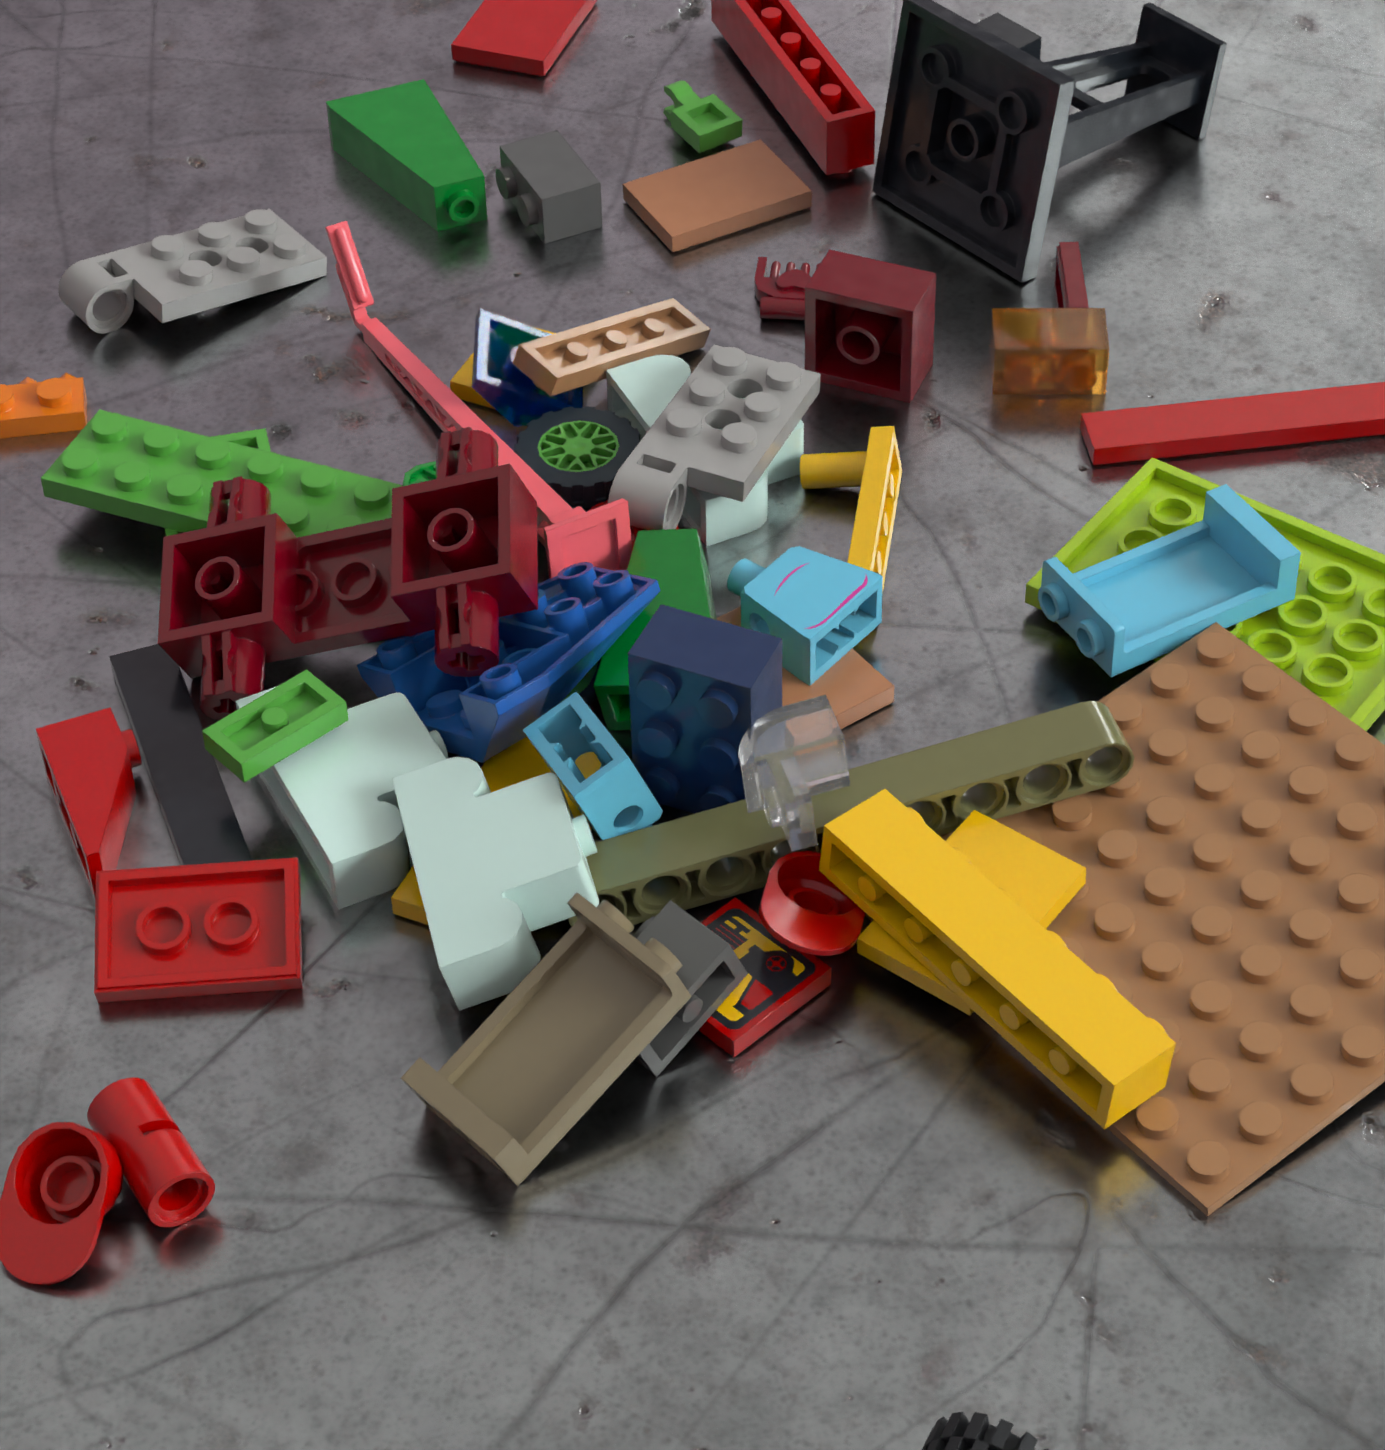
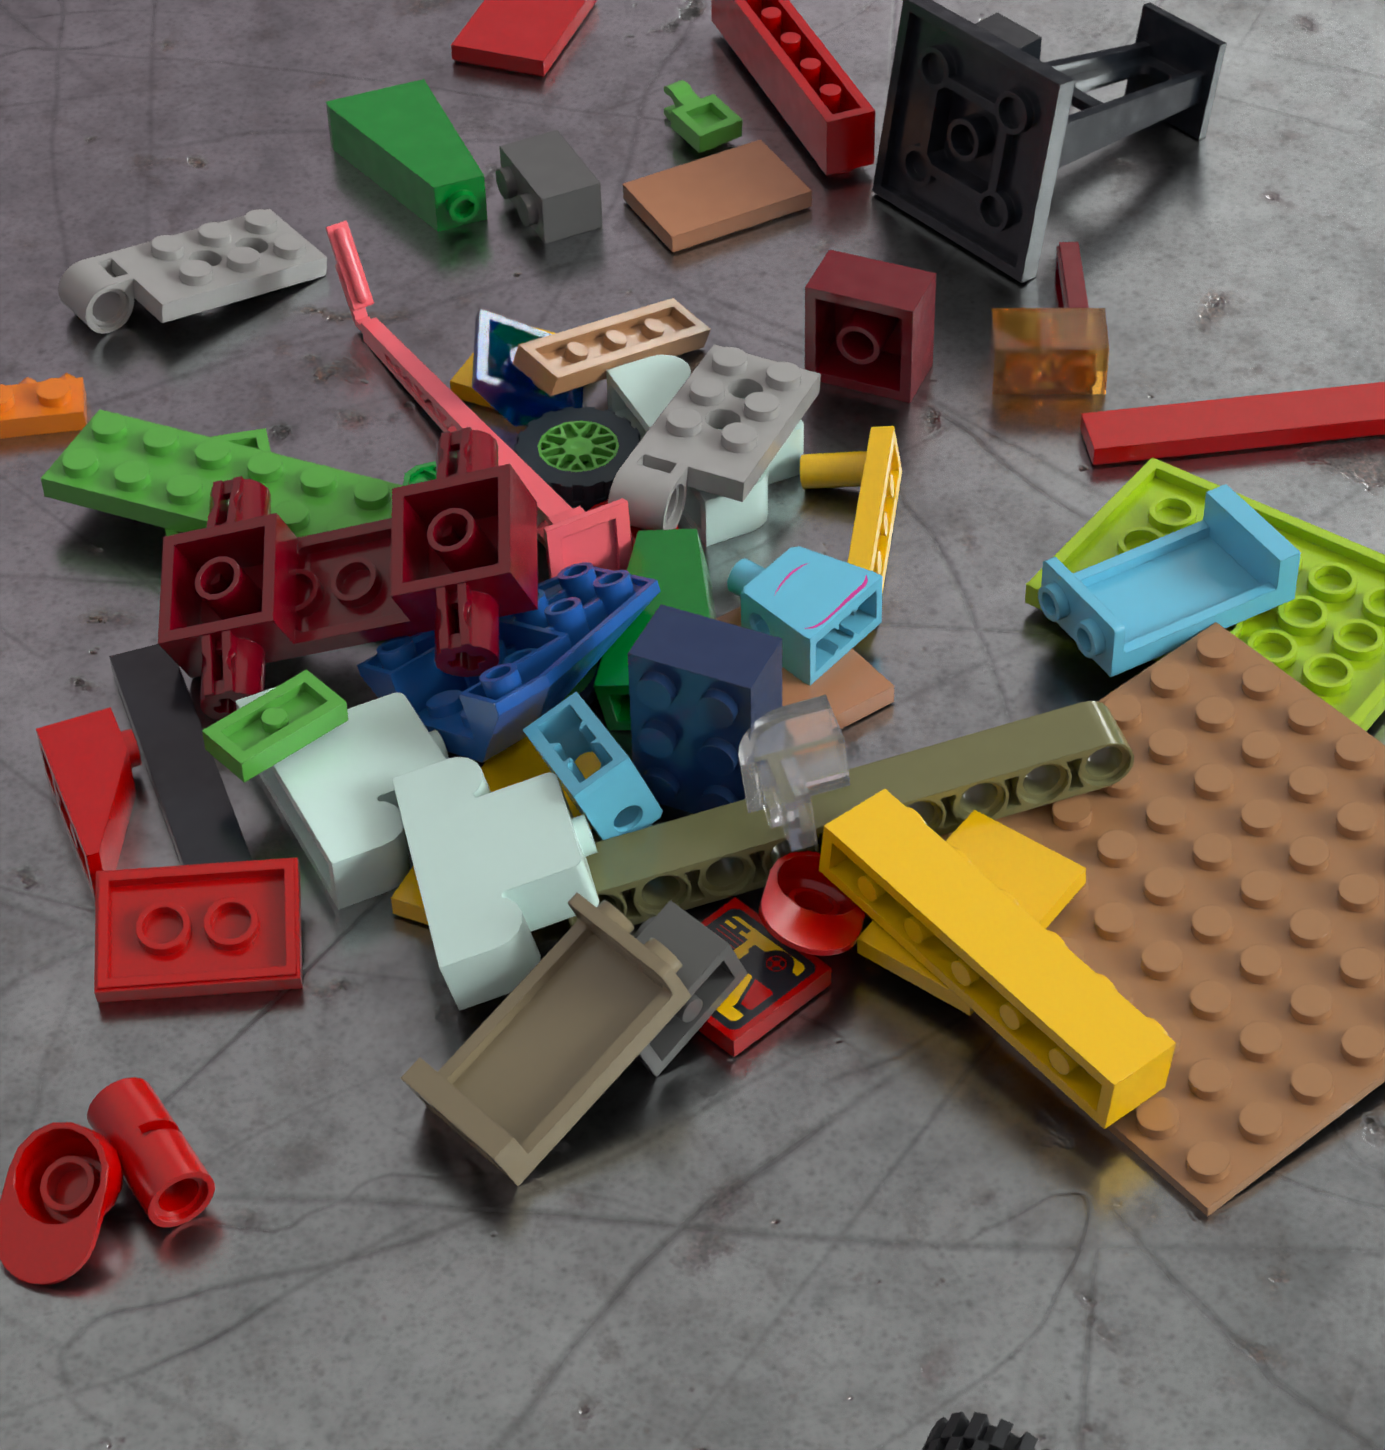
dark red piece [754,257,820,321] -> none

